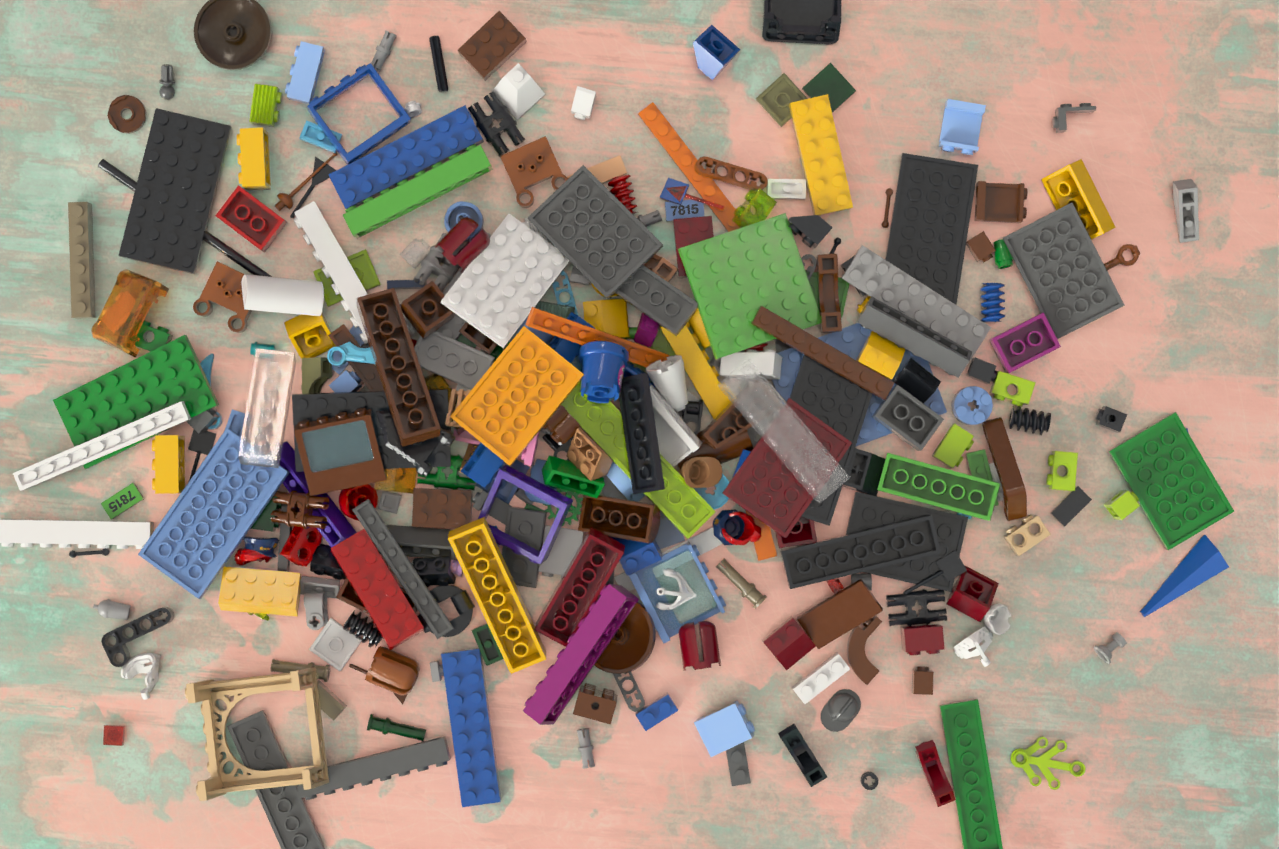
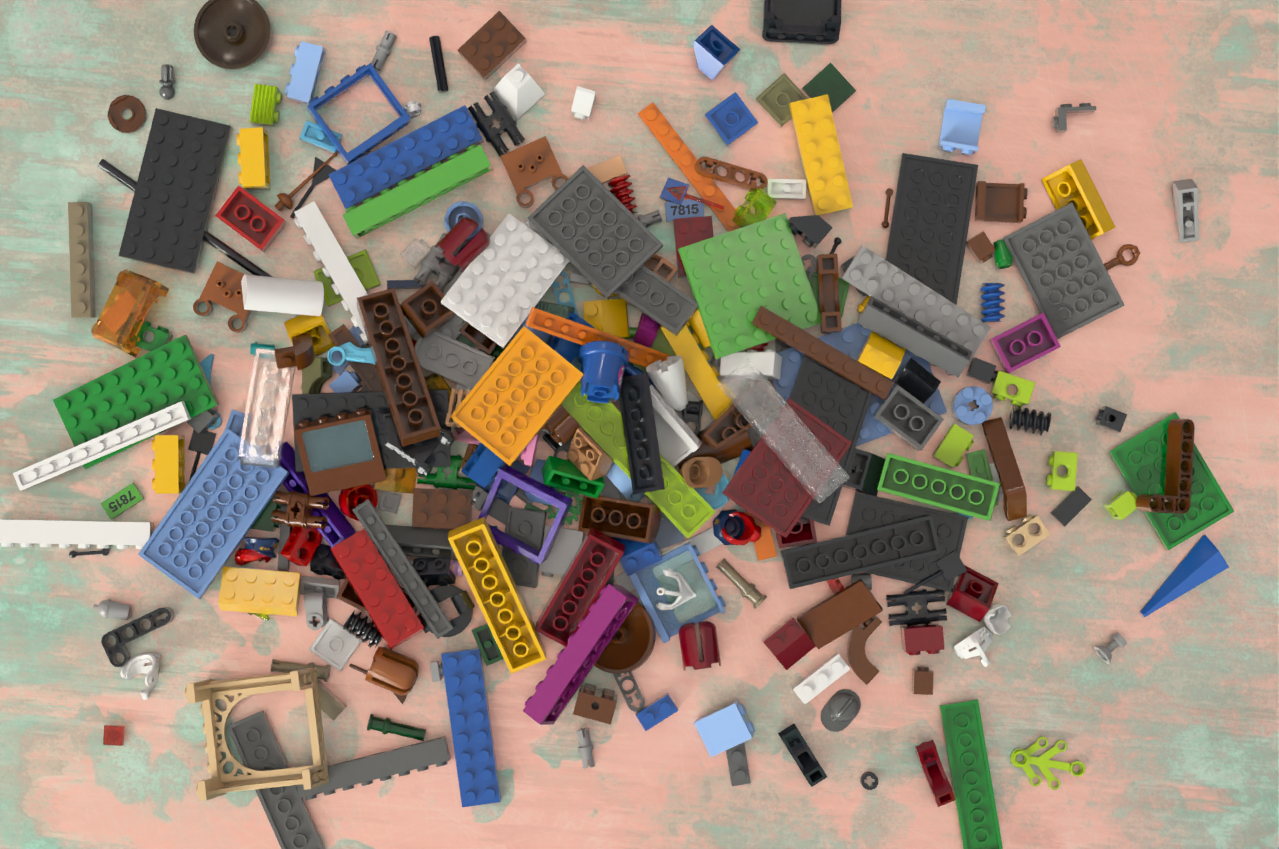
none -> reddish brown brick [274,334,315,370]
none -> blue plate [705,92,758,146]
none -> reddish brown beam [1135,419,1195,514]

